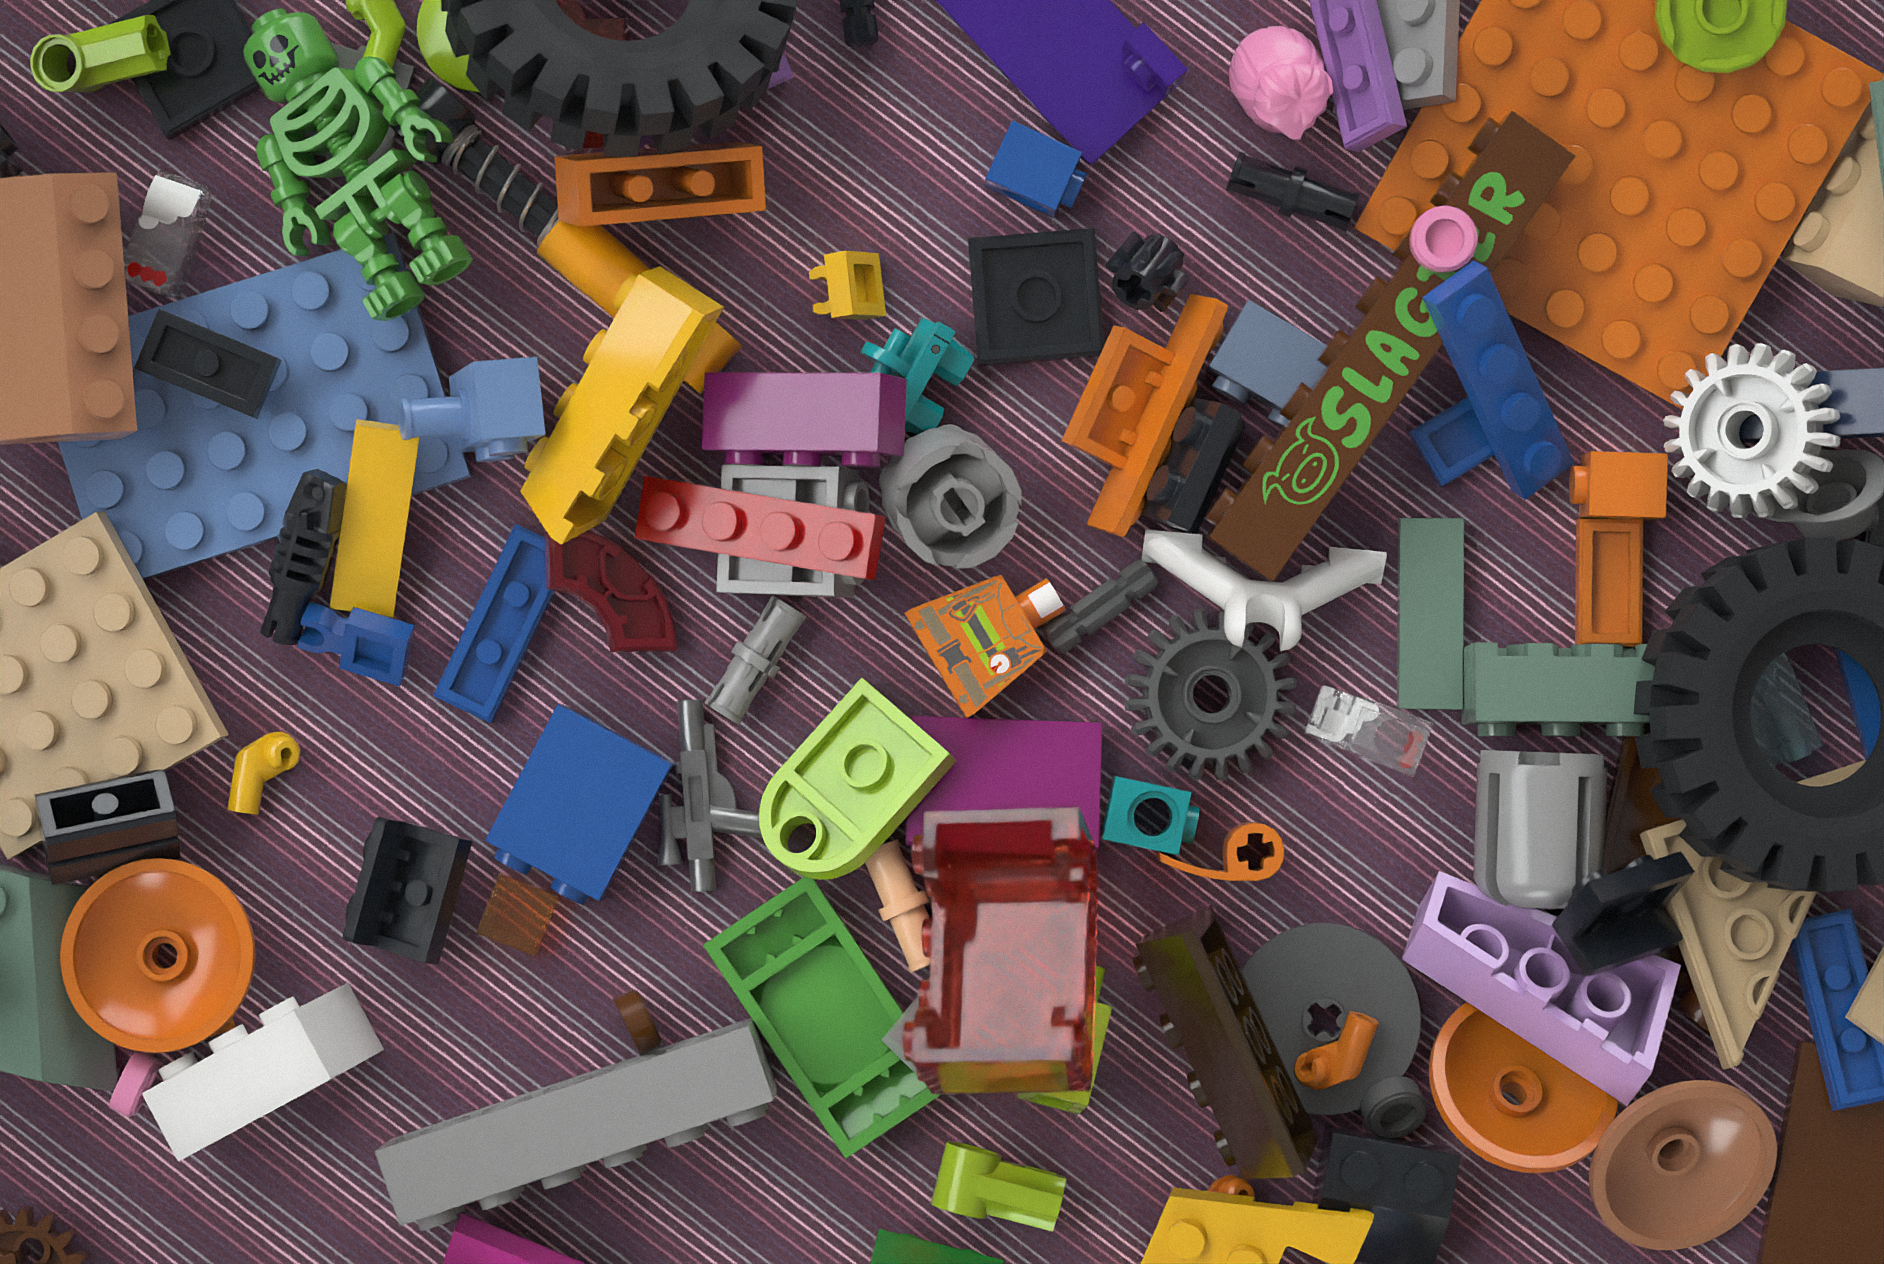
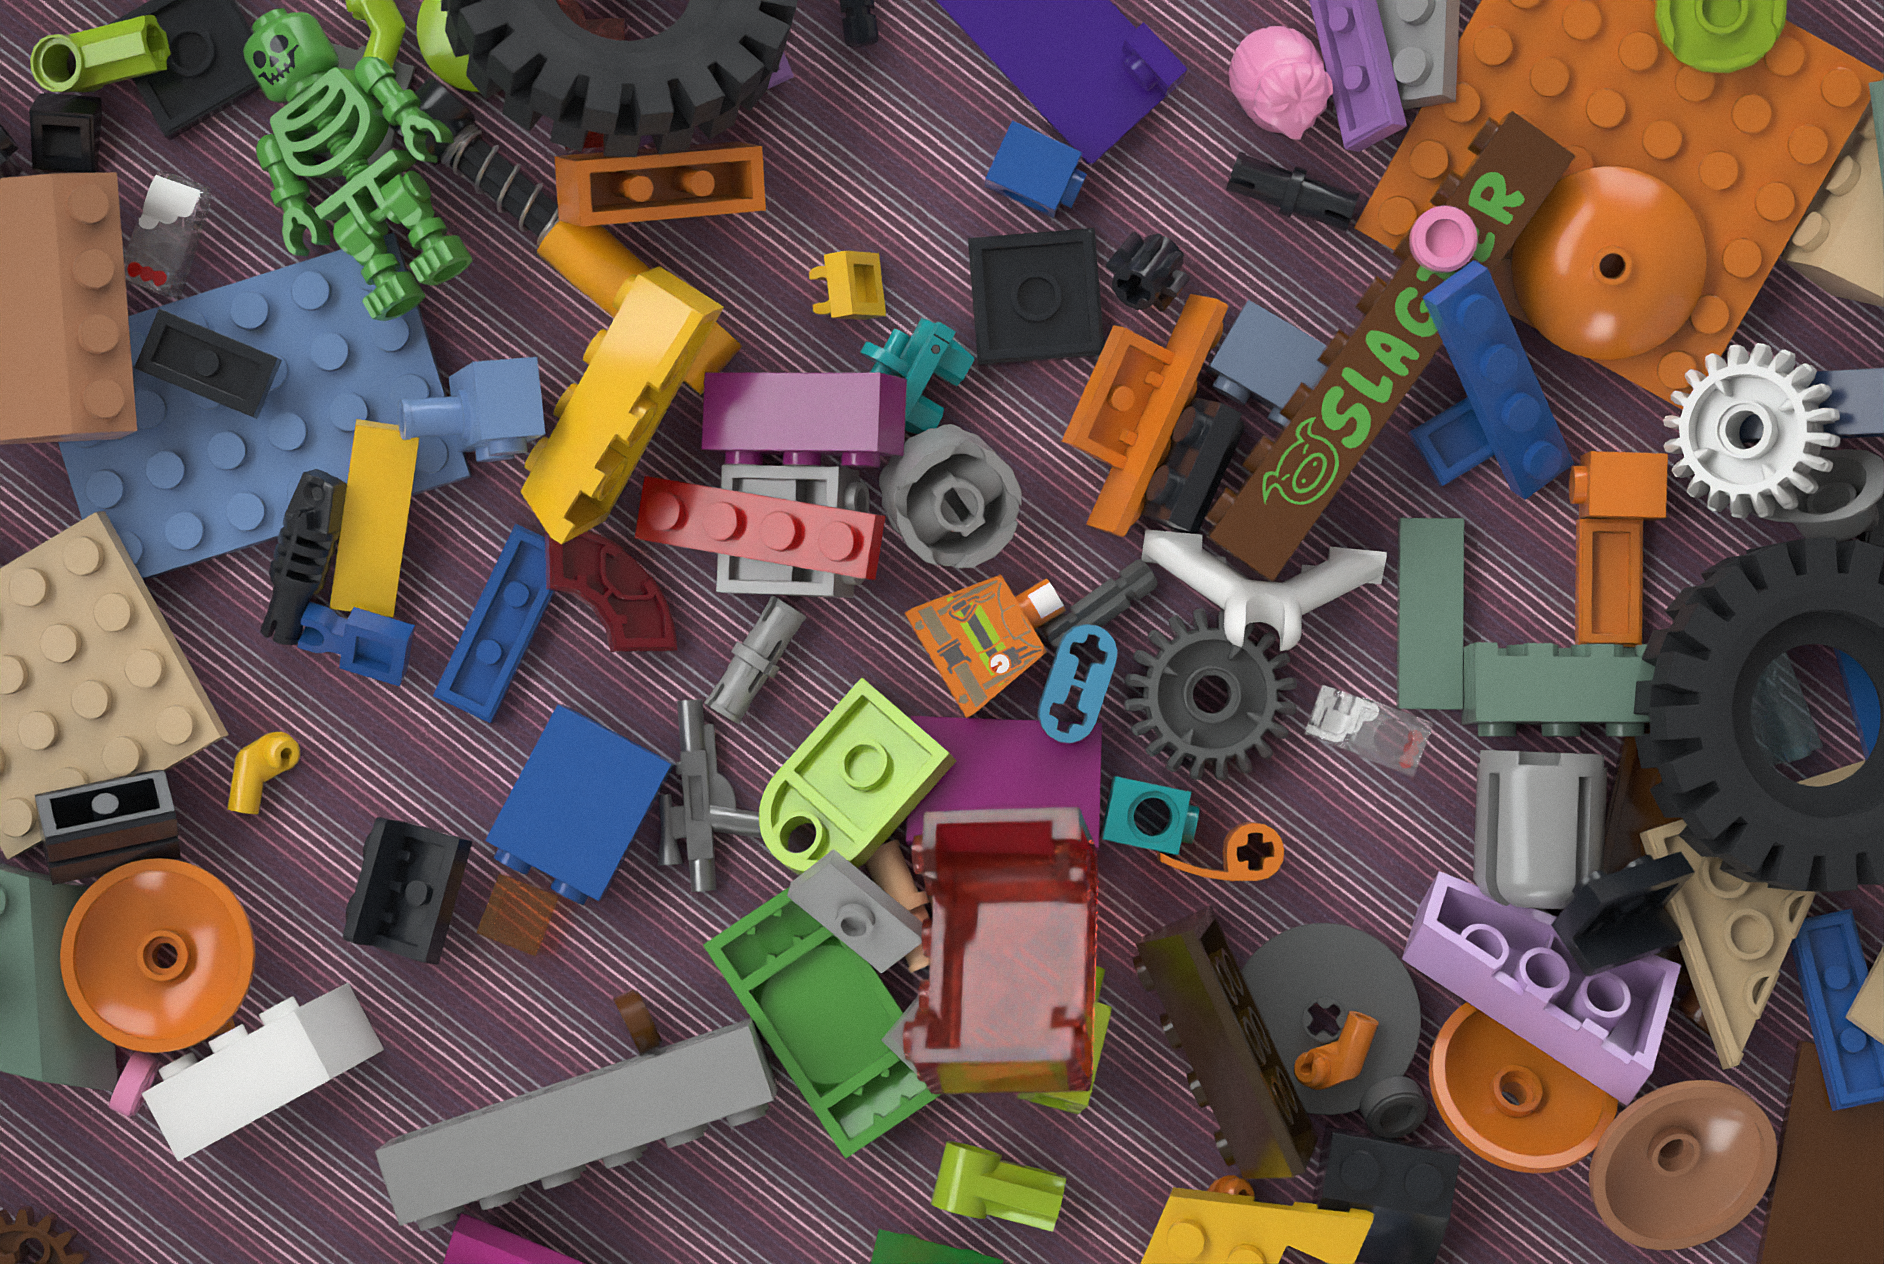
none -> black slope [29,93,102,173]
none -> light grey plate [787,849,928,973]
none -> dark azure beam [1037,624,1117,743]
none -> orange dish [1511,166,1707,360]

